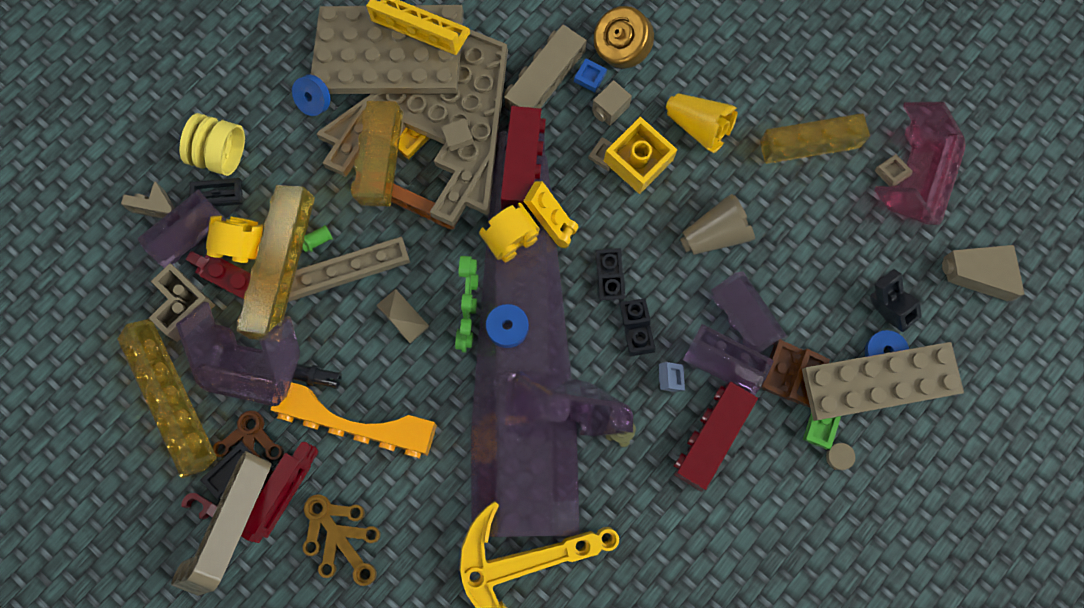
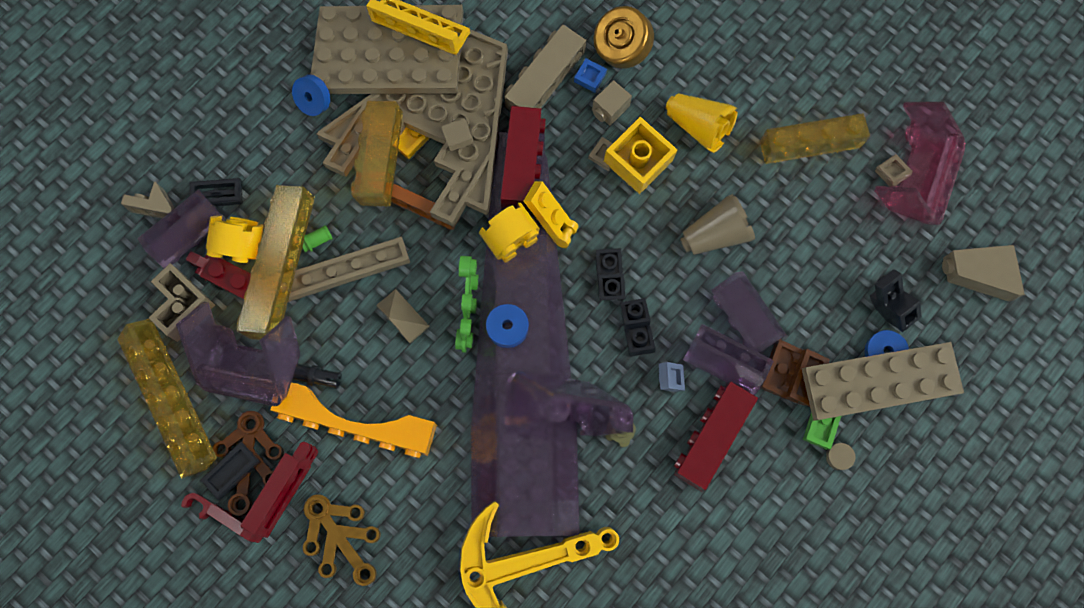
dark tan beam [171,451,271,596] -> none
light yellow wheel [179,113,245,176] -> none

